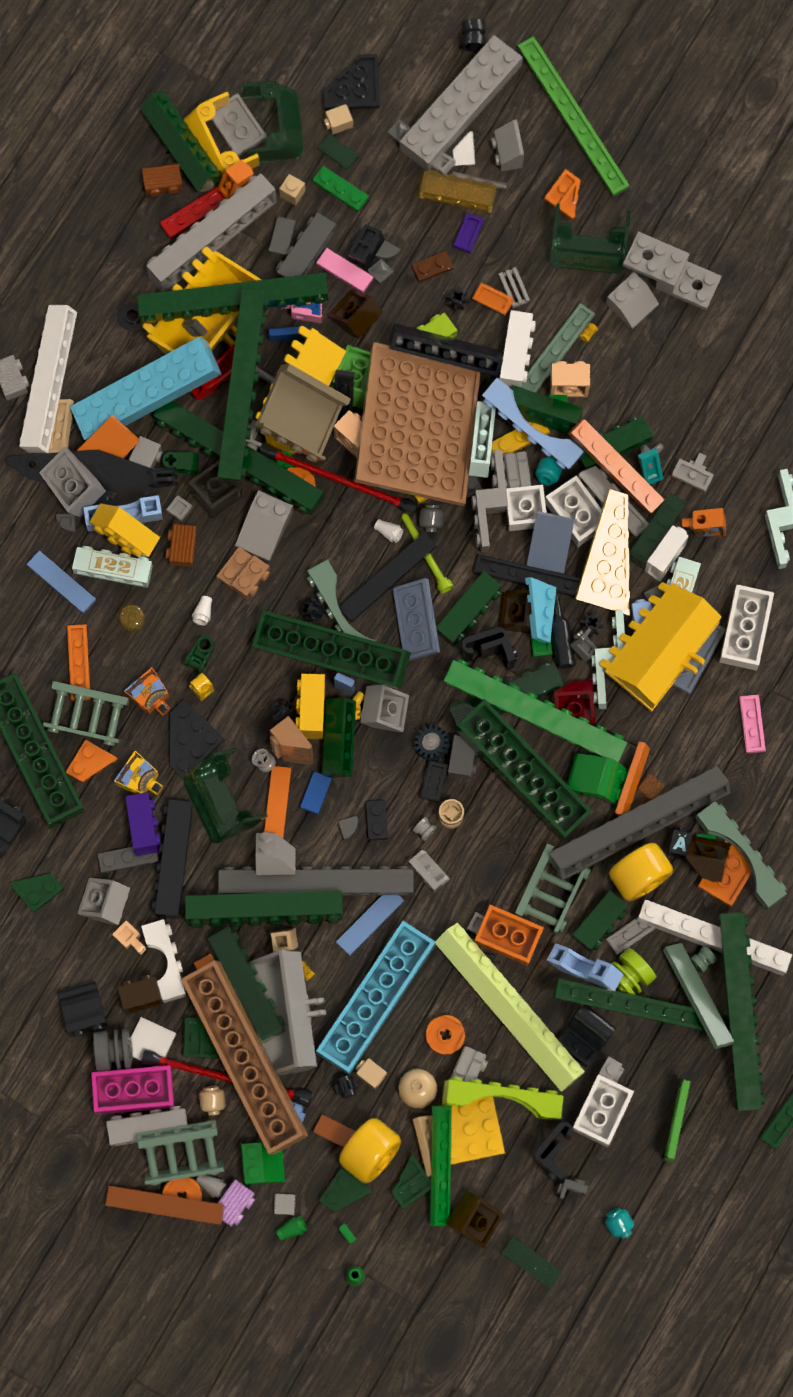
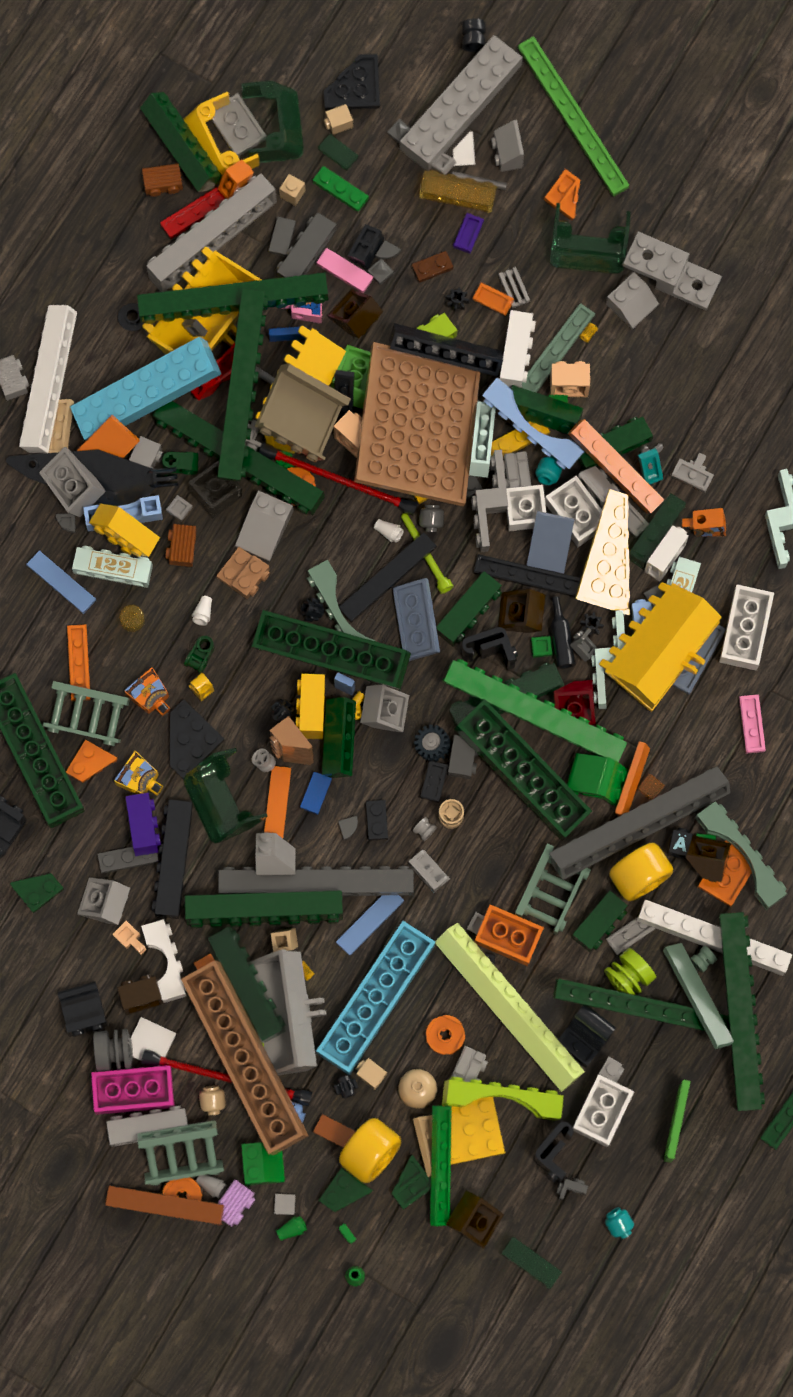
dark green wing [183,1017,221,1059] -> none
medium azure wing [525,577,556,643] -> none
light blue arch [547,943,624,991] -> none

